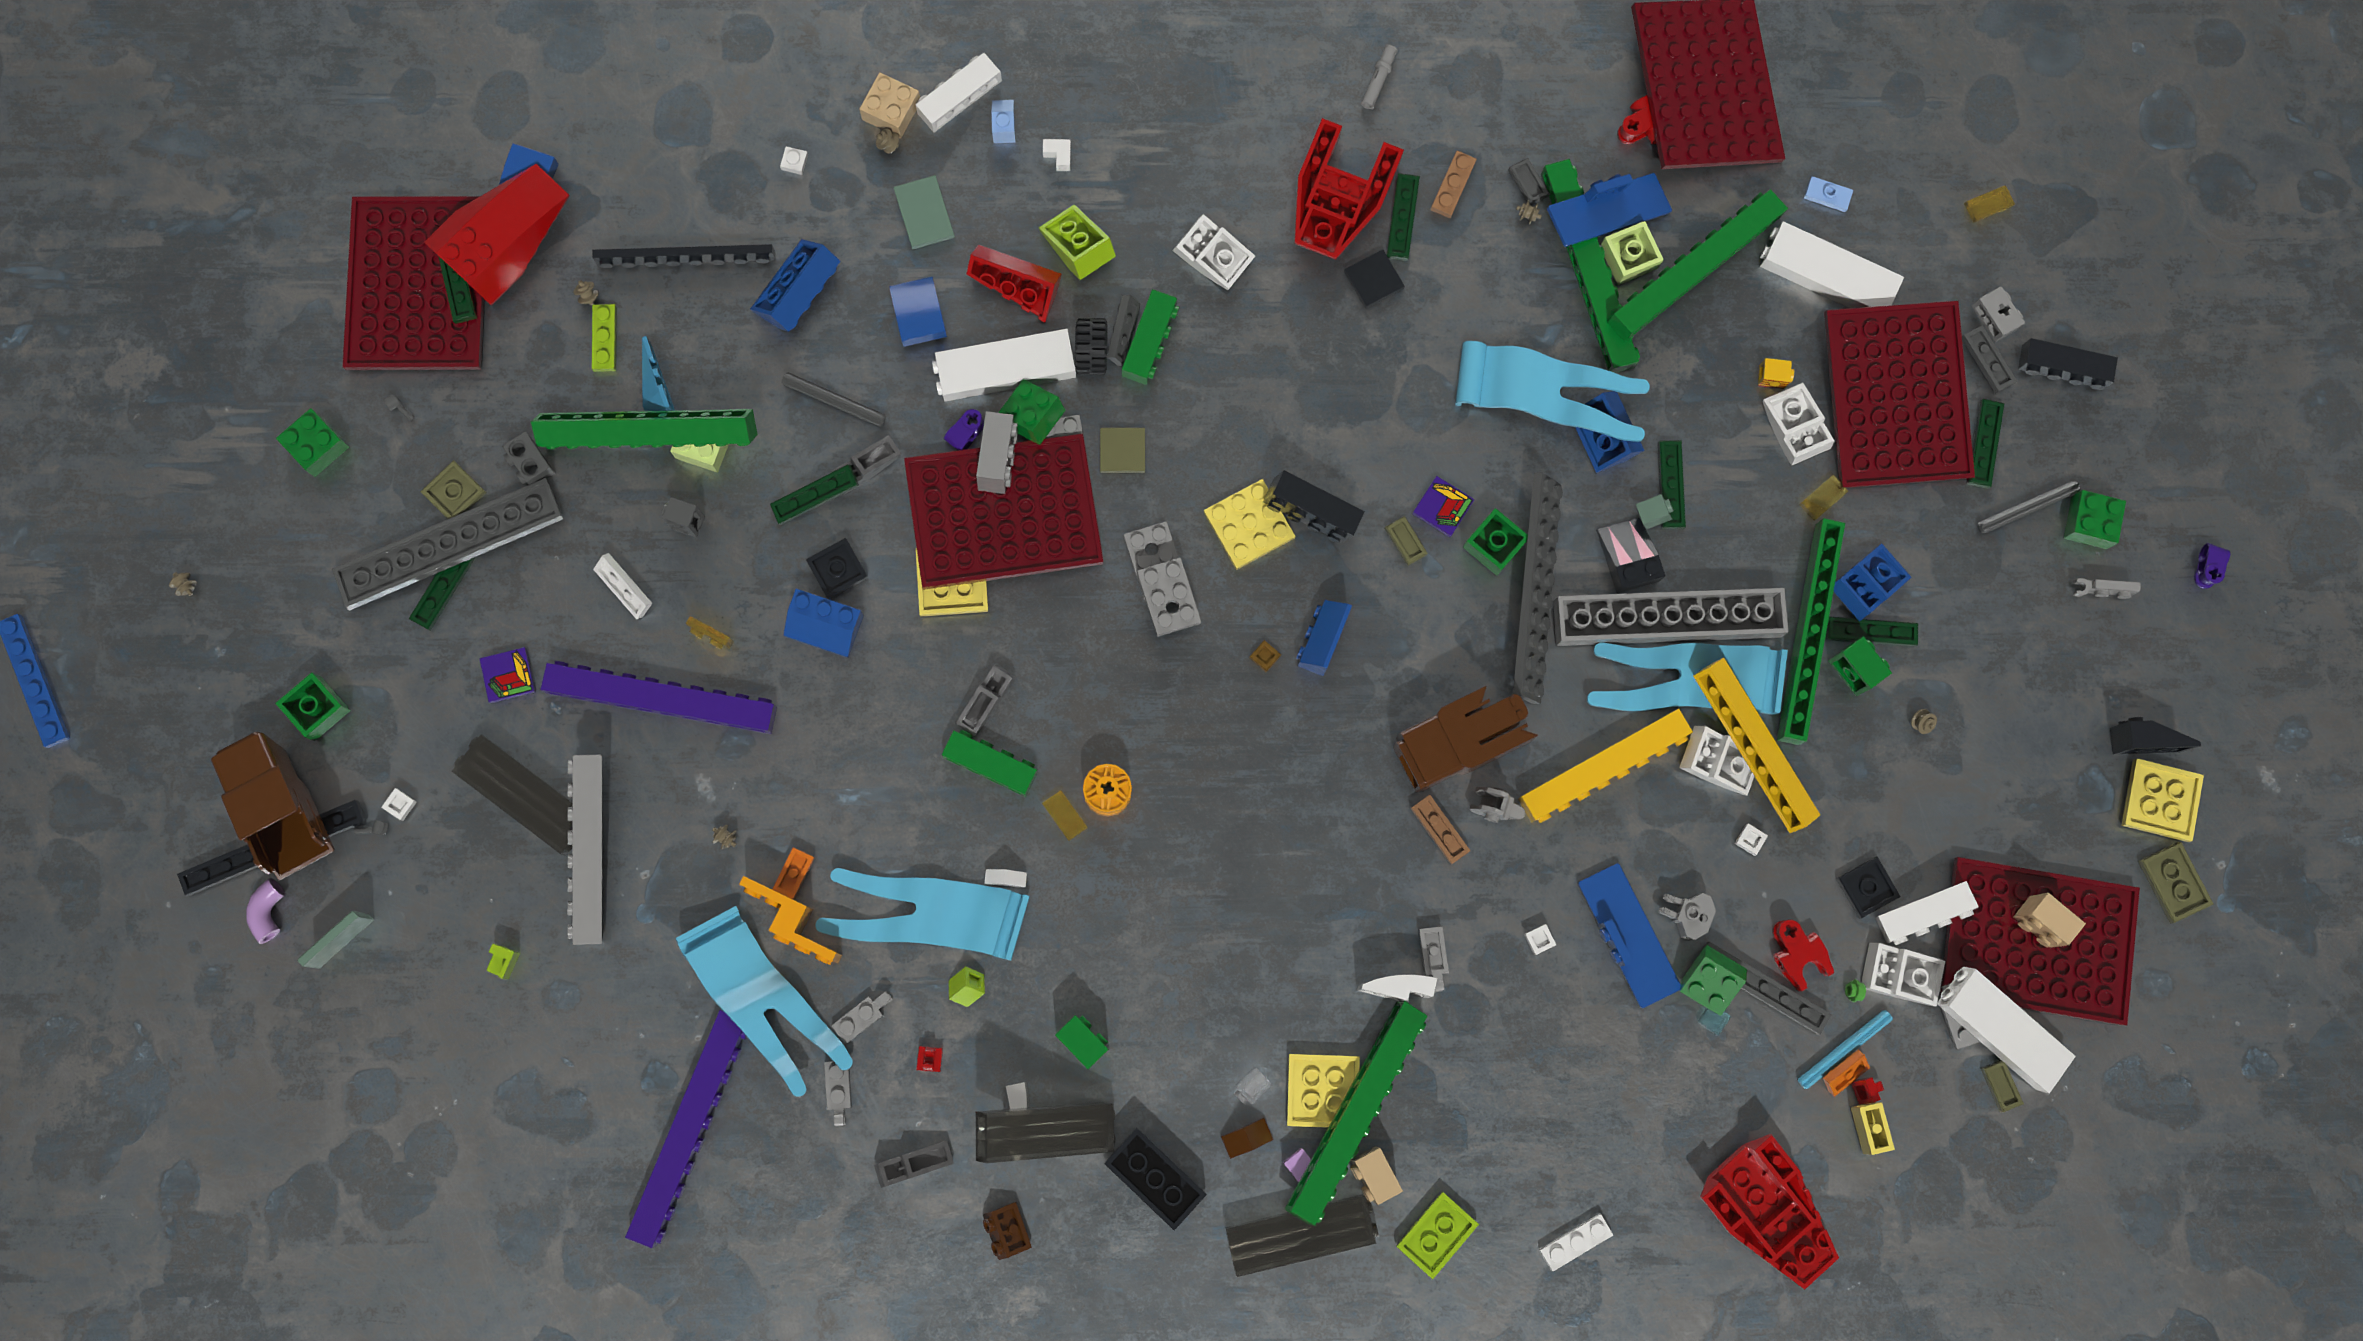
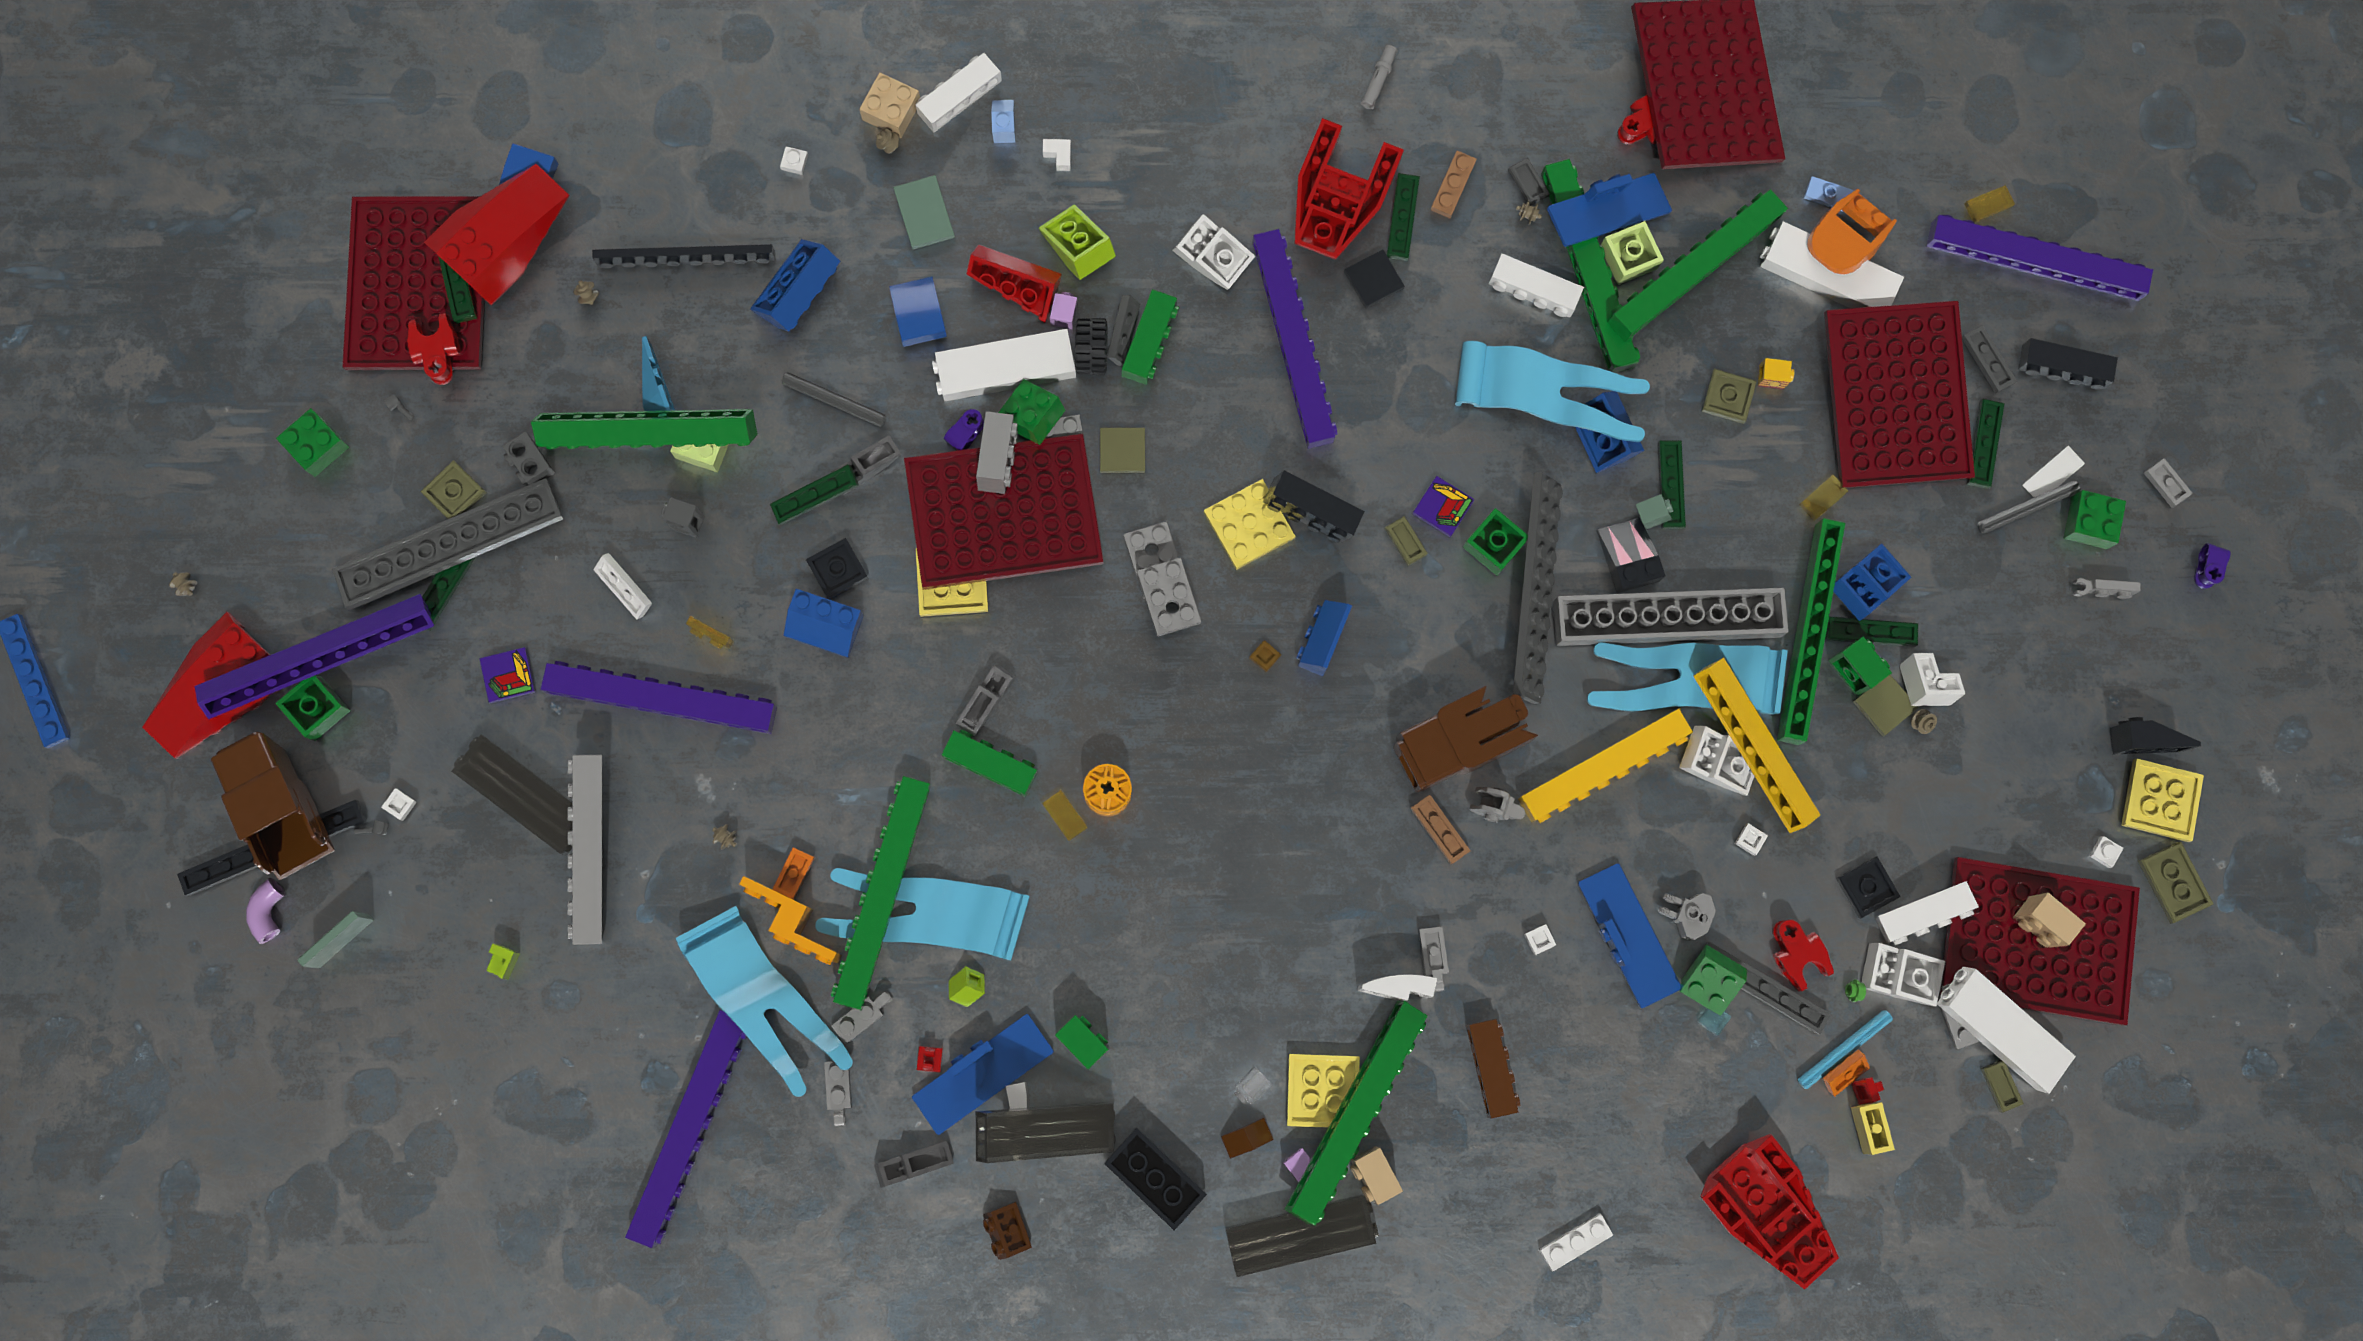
lime plate [592,304,617,372] -> none
white piece [984,869,1027,887] -> none
lime plate [1396,1192,1479,1279] -> none
white slope [1763,383,1835,466] -> none
light grey brick [1971,286,2025,342] -> none
none -> red wedge [142,612,273,759]
none -> dark purple brick [195,594,434,719]
none -> red piece [407,313,461,385]
none -> green brick [831,776,930,1011]
none -> blue bracket [912,1014,1054,1135]
none -> lavender brick [1050,292,1078,330]
none -> dark purple brick [1252,229,1338,449]
none -> reddish brown brick [1466,1019,1521,1119]
none -> white brick [1489,254,1584,318]
none -> olive tile [1701,369,1757,424]
none -> orange slope [1807,189,1897,274]
none -> olive tile [1853,675,1919,737]
none -> white panel [1900,653,1965,706]
none -> dark purple brick [1926,215,2153,301]
none -> white sticker [2023,445,2085,498]
none -> white plate [2089,836,2123,868]
none -> light grey plate [2144,458,2193,508]

